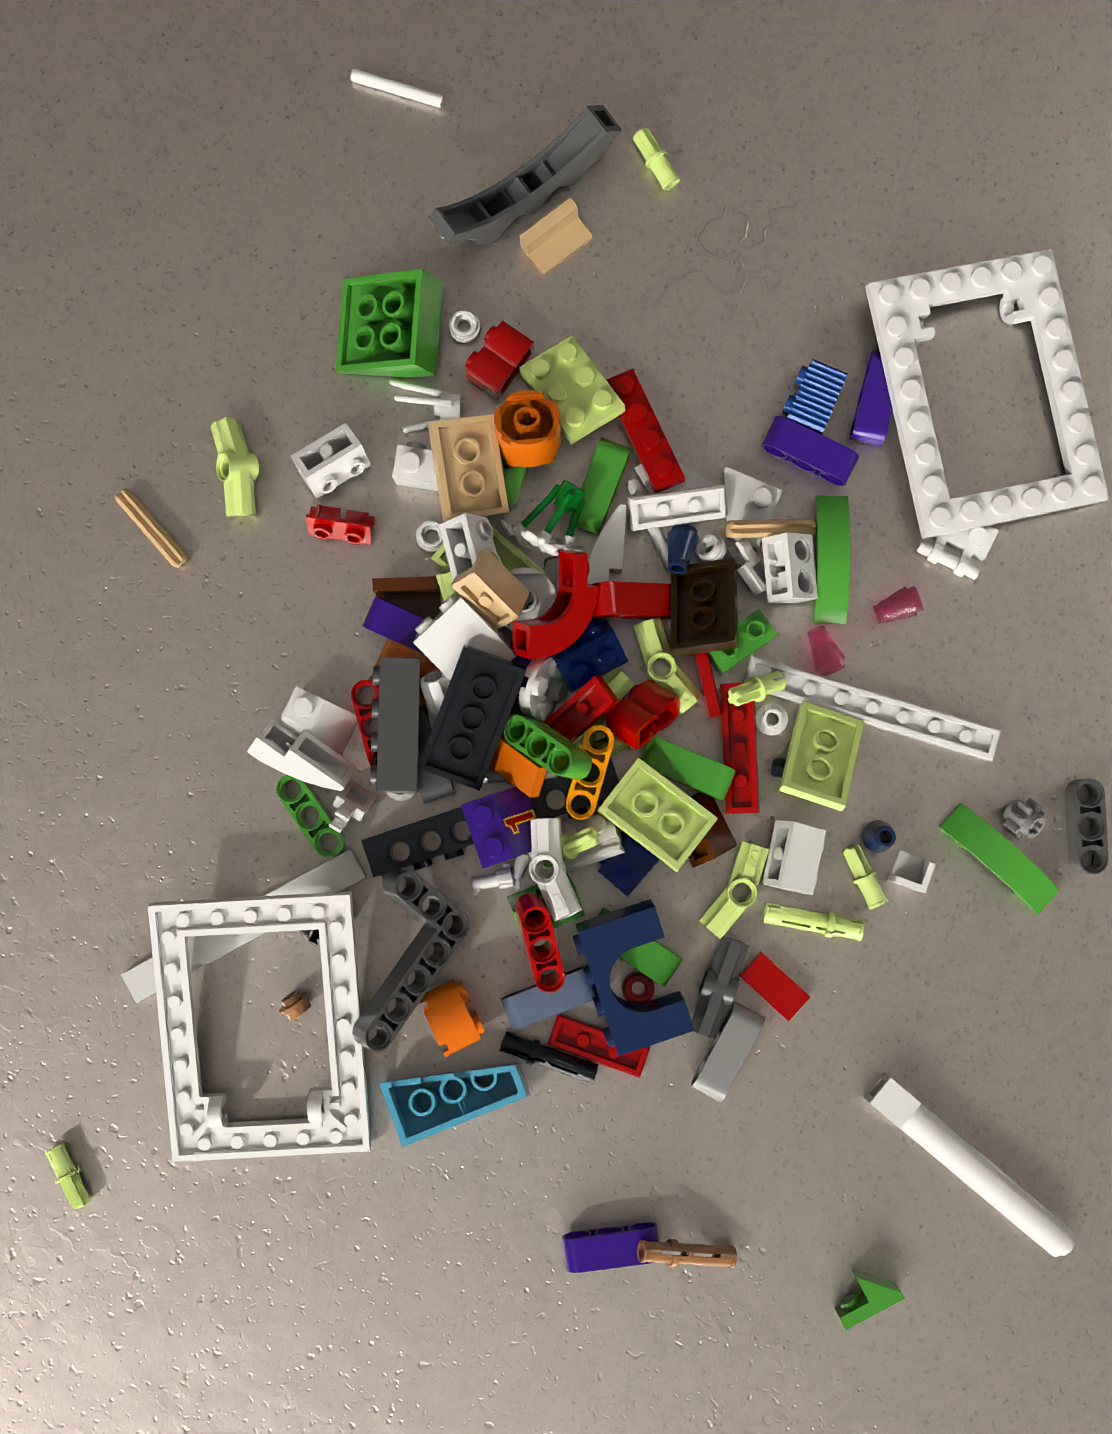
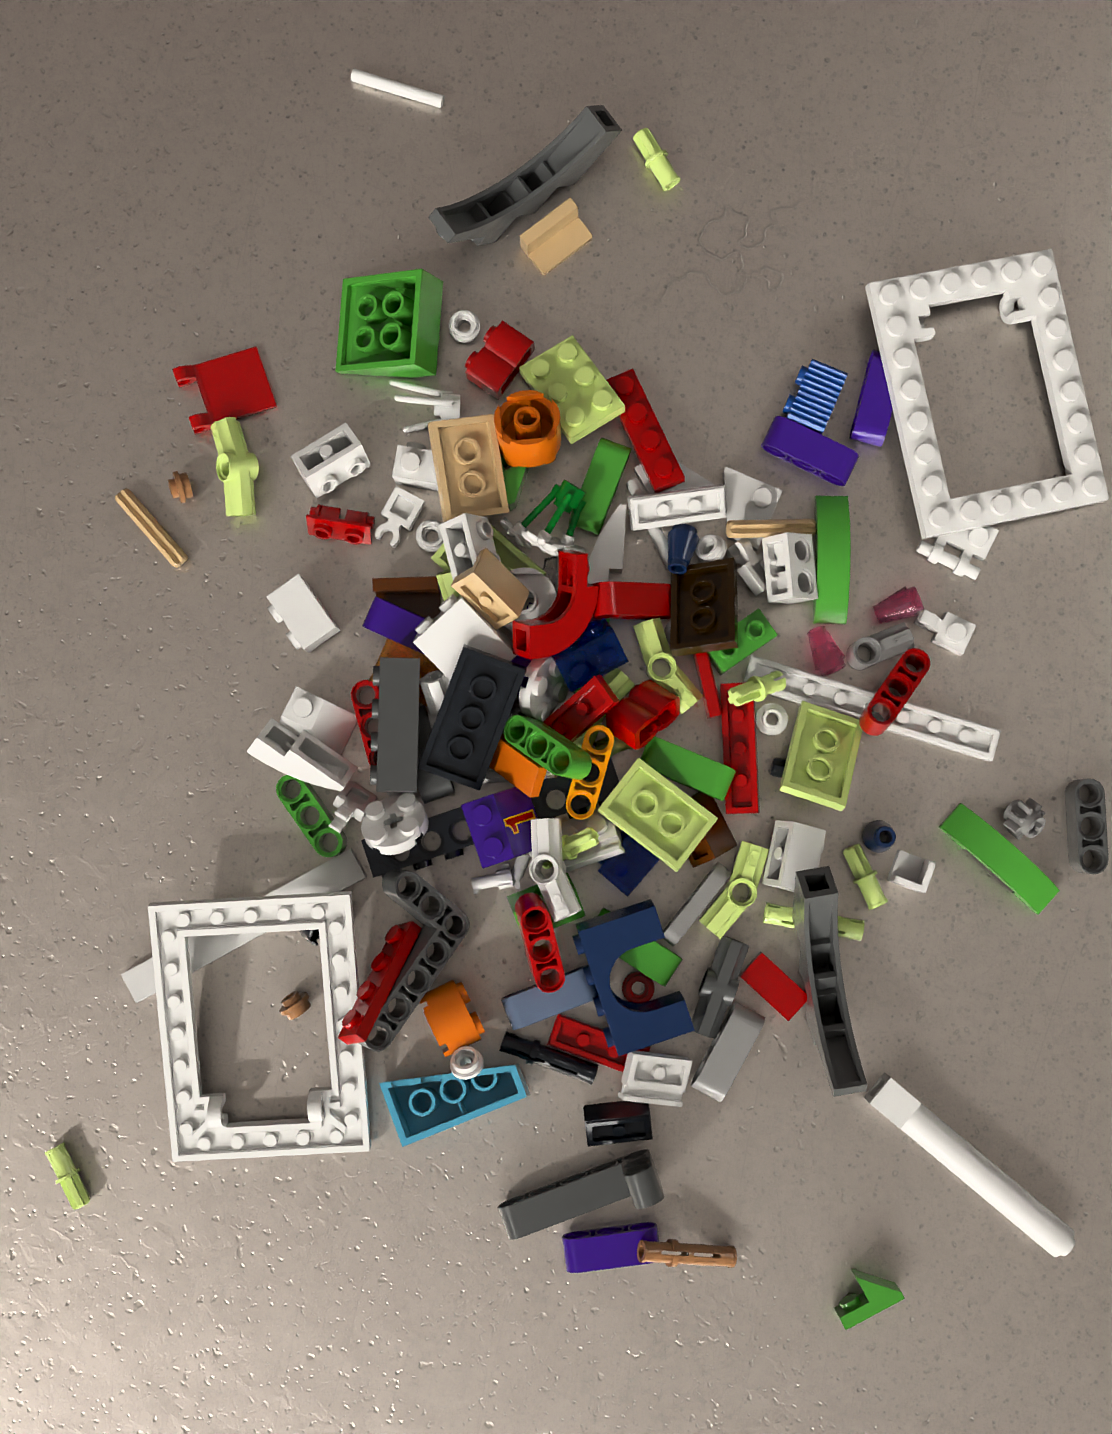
none -> medium nougat plate [168,471,193,503]
none -> red flag [172,346,277,435]
none -> white brick [266,574,340,653]
none -> red plate [337,921,422,1045]
none -> white plate [361,793,429,855]
none -> white plate [375,486,425,548]
none -> white plate [450,1046,484,1080]
none -> dark grey beam [498,1149,664,1240]
none -> black slope [583,1101,653,1147]
none -> white plate [618,1051,693,1107]
none -> light grey beam [663,862,732,946]
none -> dark grey arch [792,866,867,1097]
none -> light grey piece [846,622,915,670]
none -> red beam [859,648,931,736]
none -> white plate [914,610,976,656]

